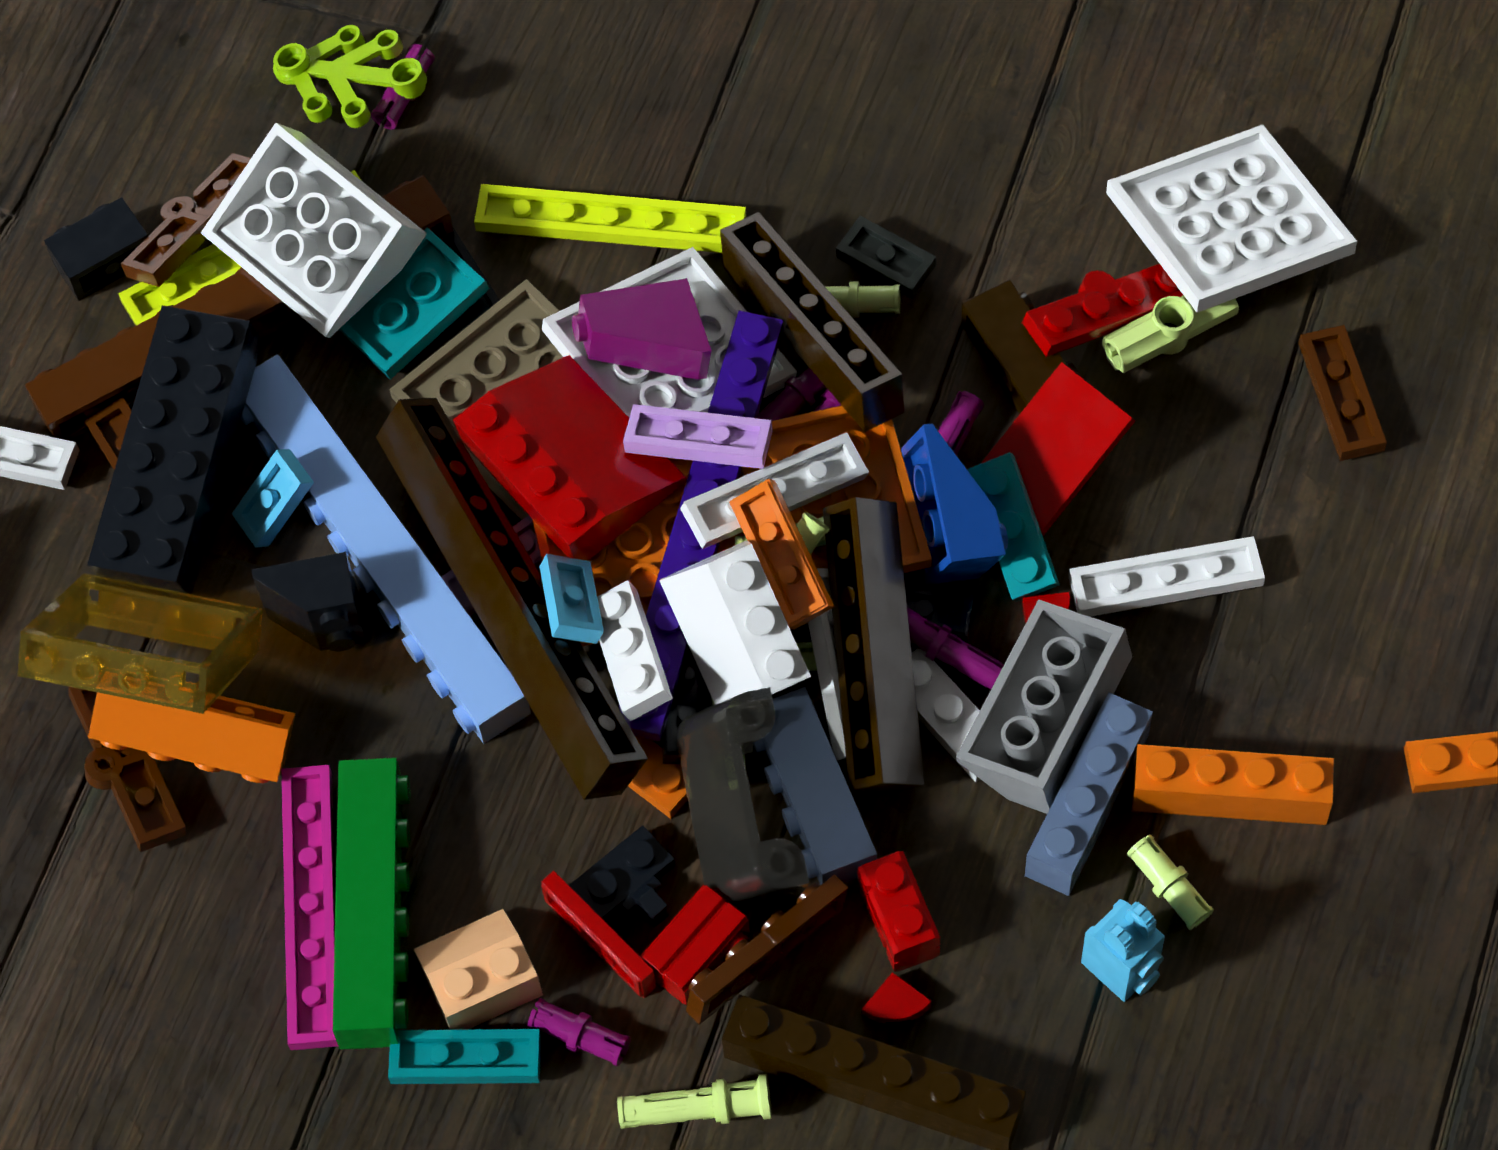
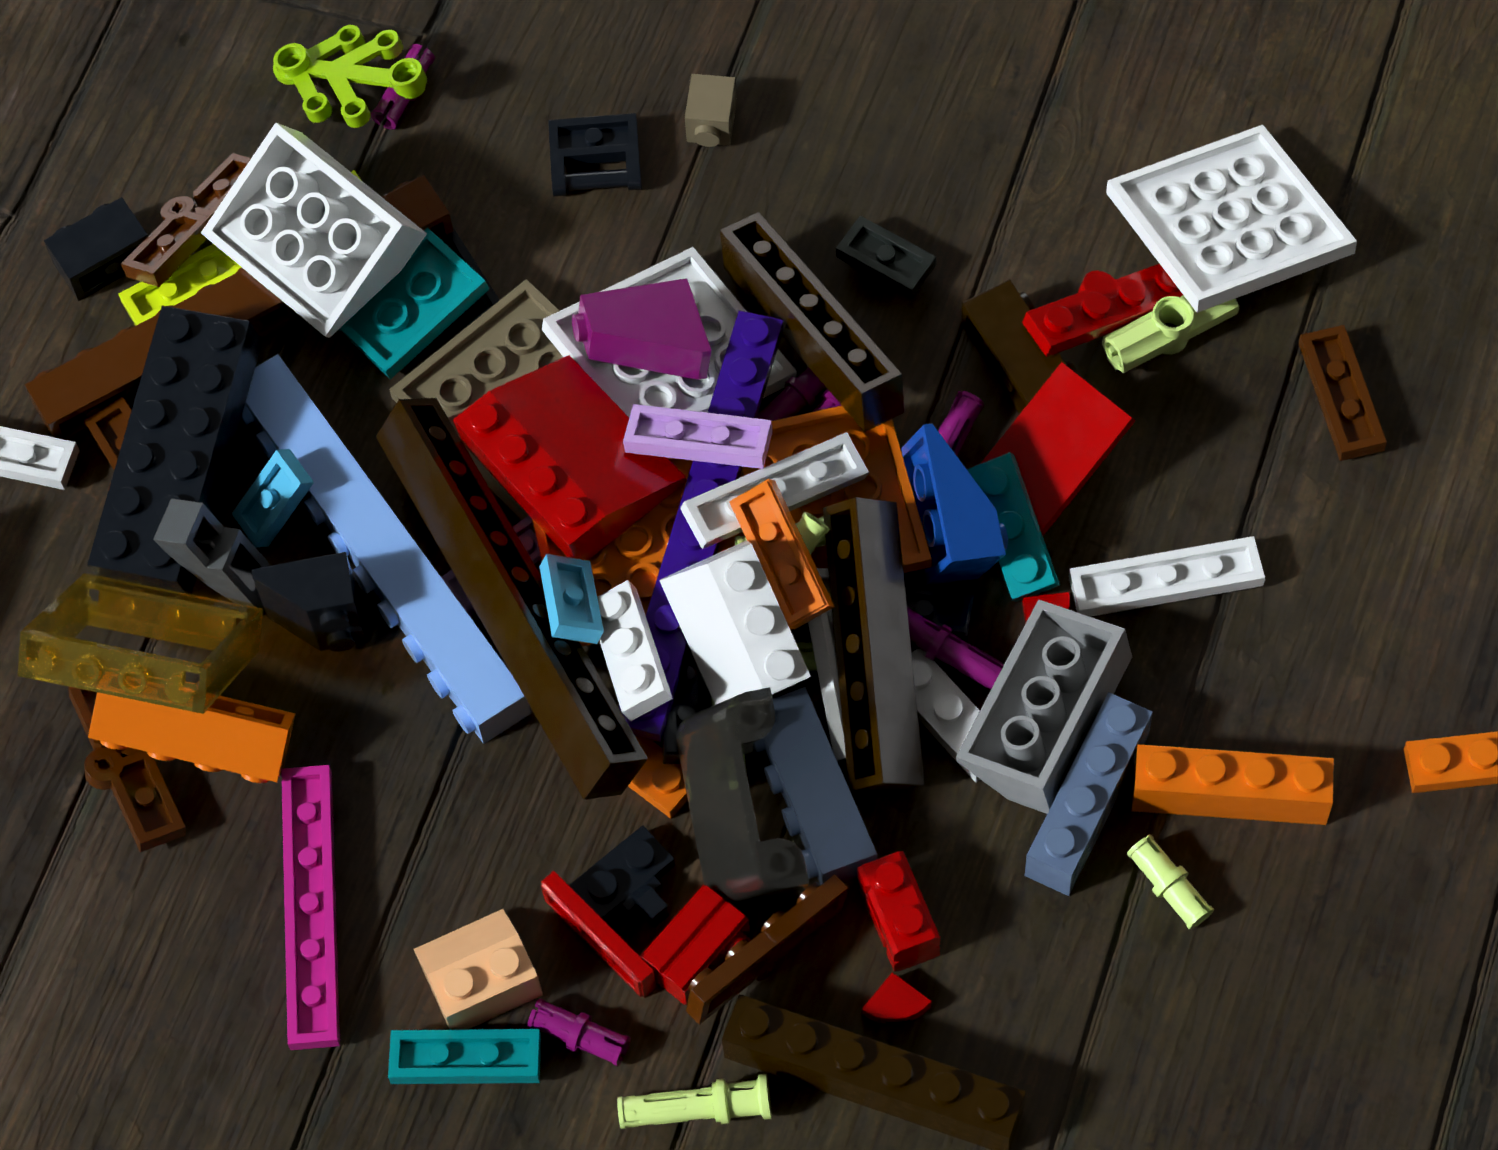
green brick [333,758,411,1050] -> none
neon yellow plate [474,184,746,253] -> none
yellowish green pin [825,281,901,318] -> none
medium azure hinge [1081,899,1165,1002] -> none
none -> dark grey slope [153,499,271,616]
none -> black plate [548,113,642,197]
none -> dark tan brick [685,74,737,147]

